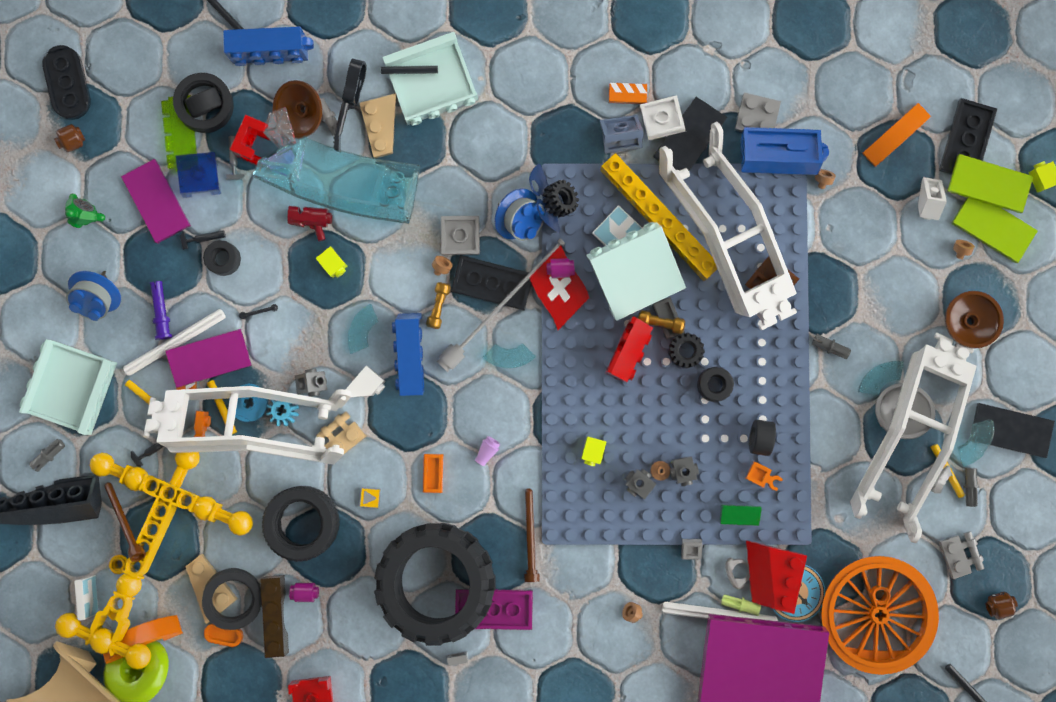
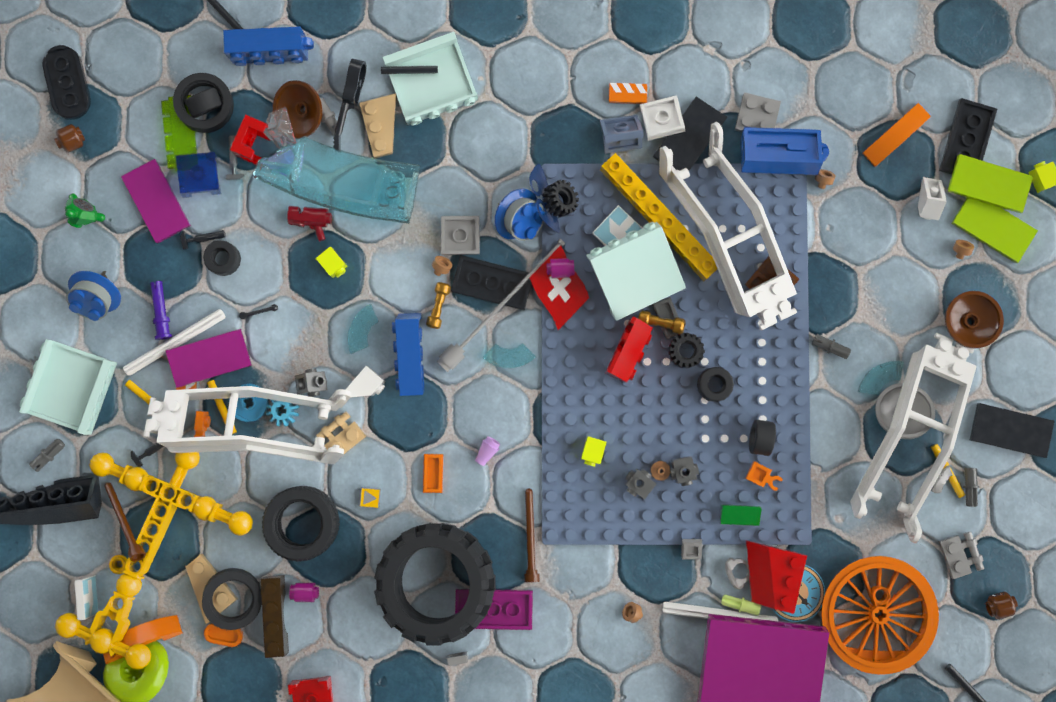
clear light blue tile [957,419,994,467] -> none

